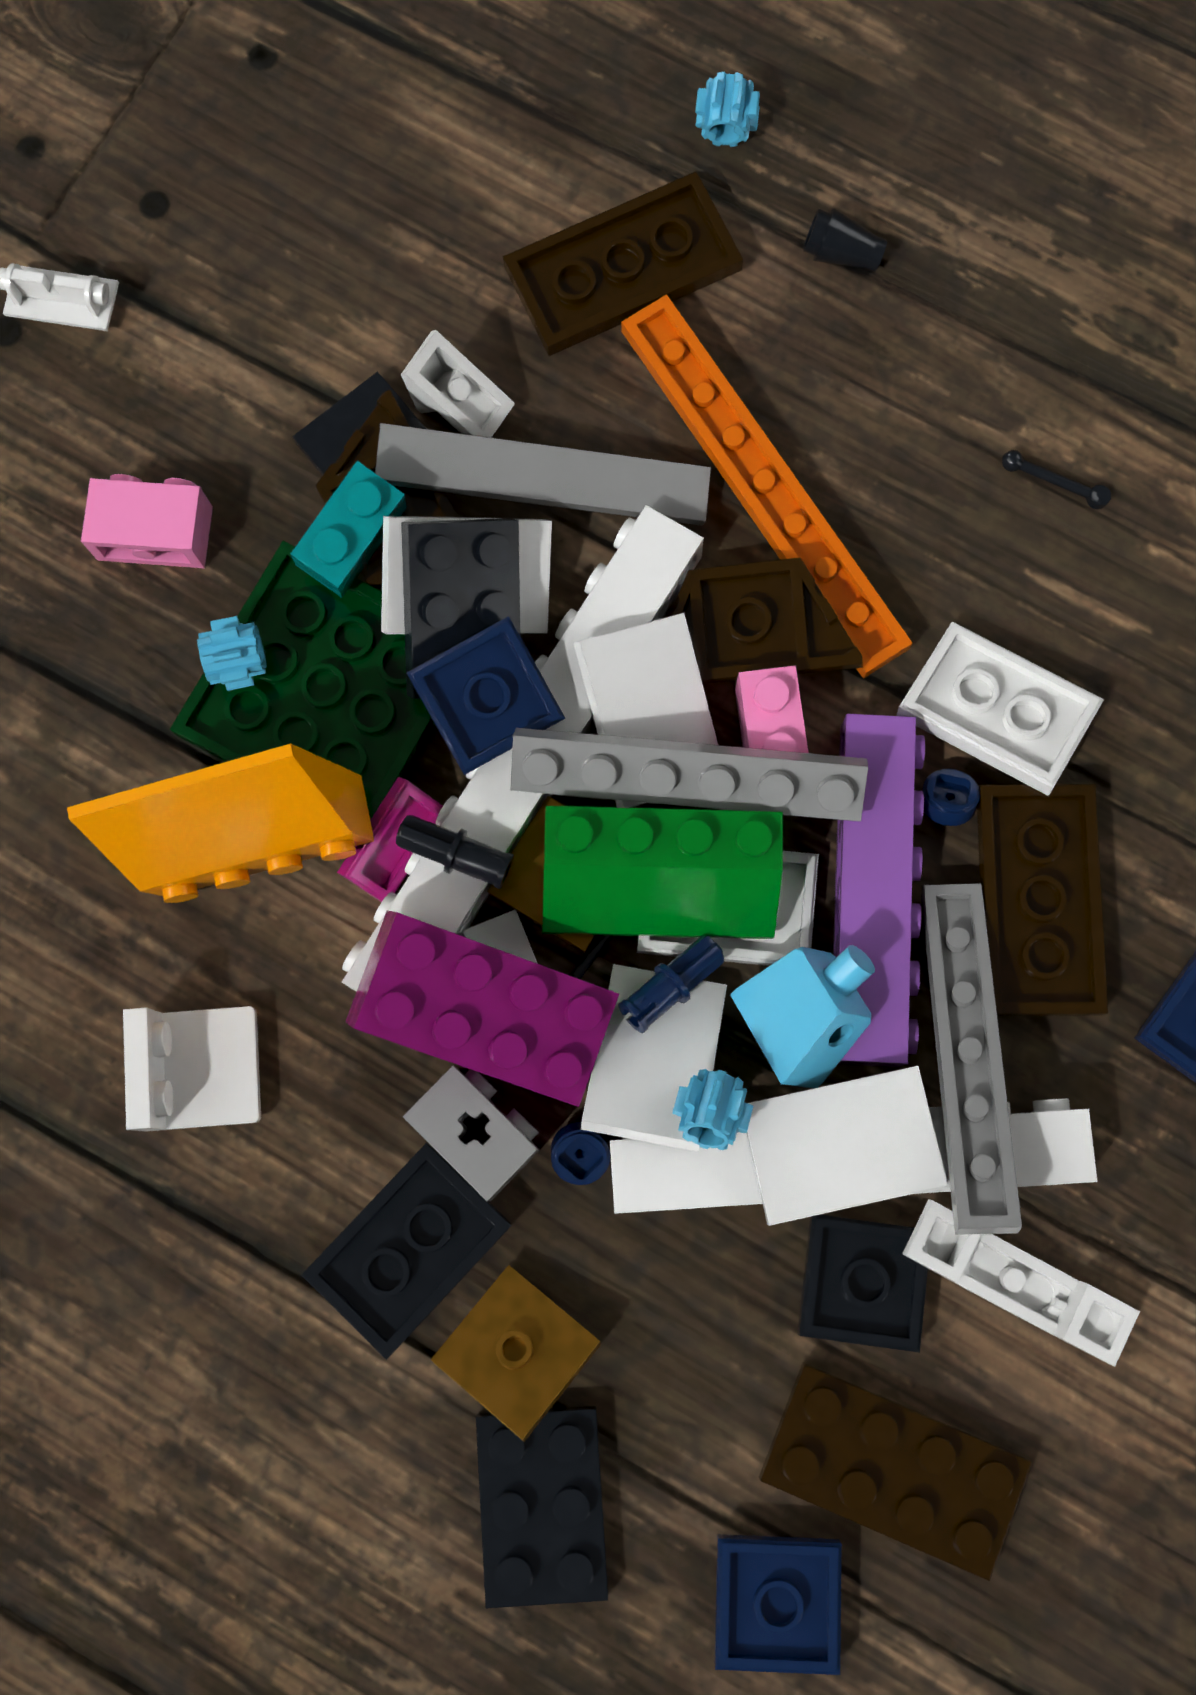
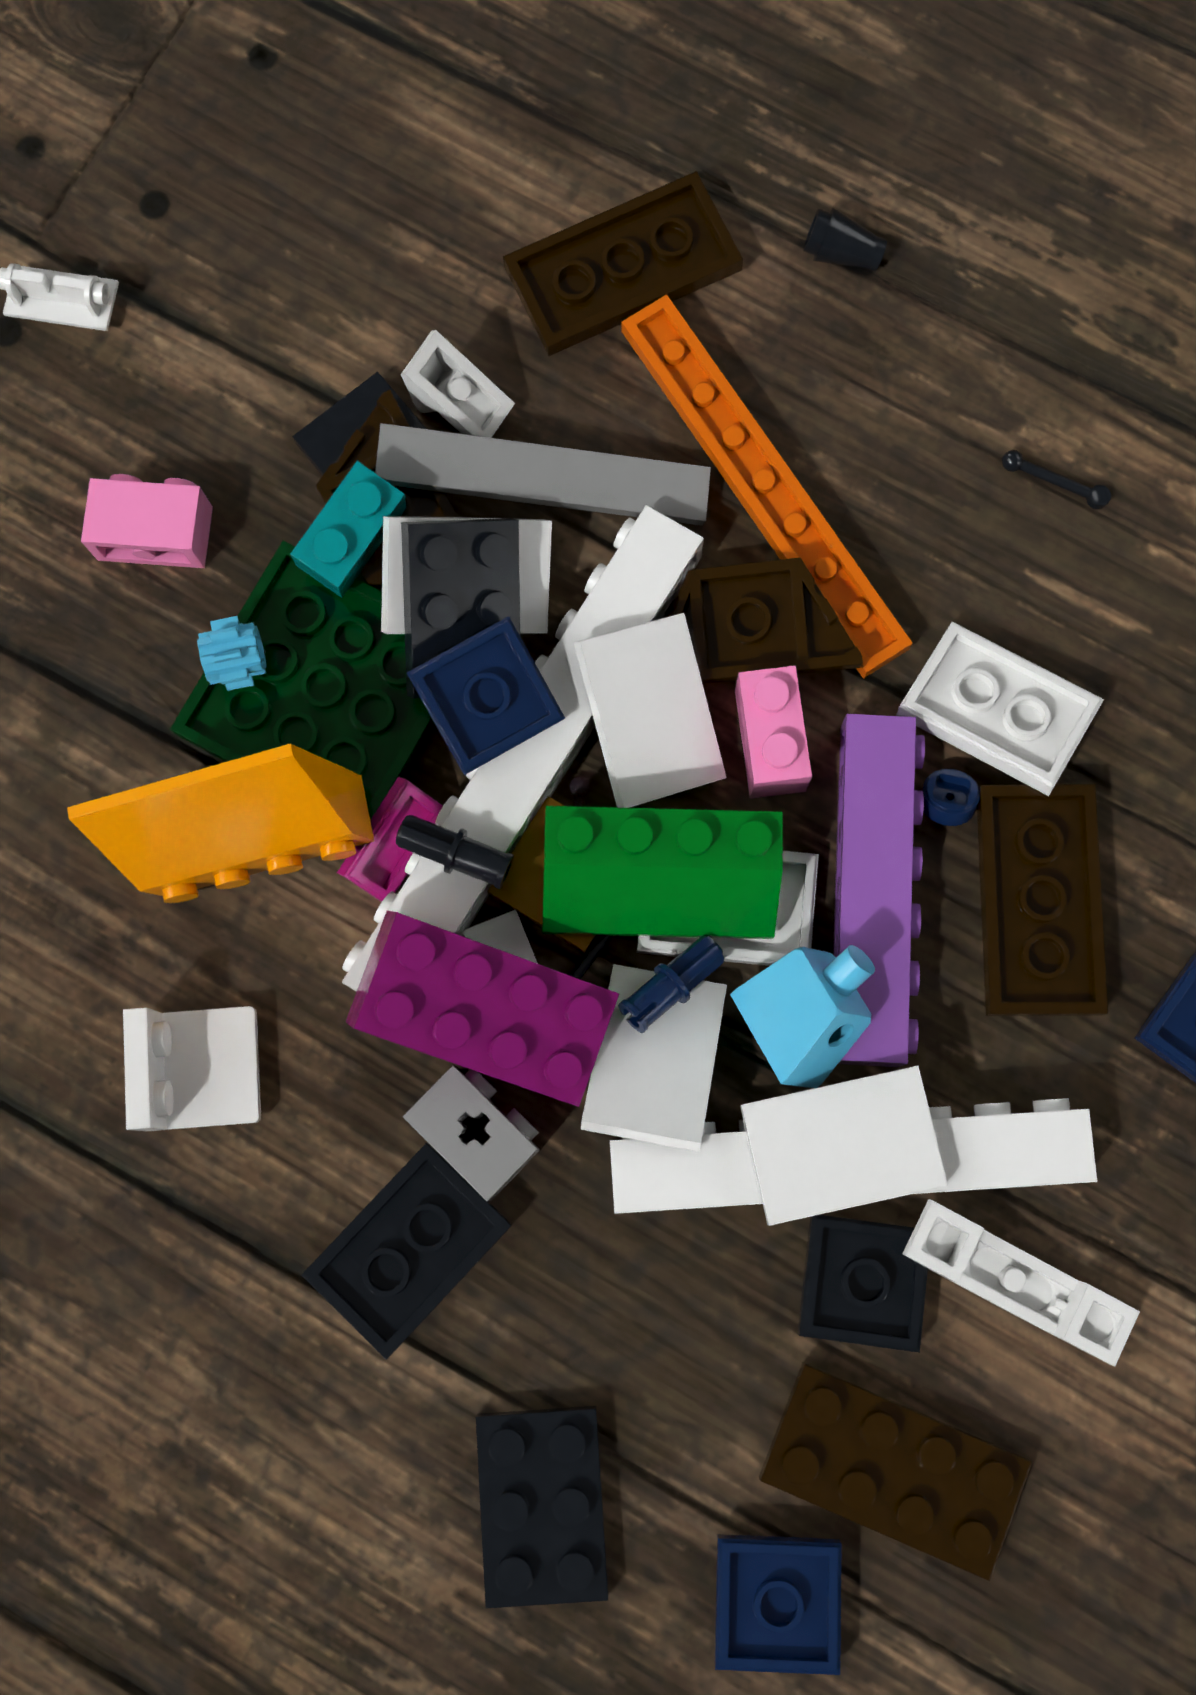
pearl gold plate [431,1265,601,1442] -> none
light grey plate [510,728,868,822] -> none
dark blue tile [551,1122,610,1185] -> none
medium azure gear [672,1069,753,1150] -> none
medium azure gear [695,71,760,147] -> none
light grey plate [921,884,1022,1235] -> none

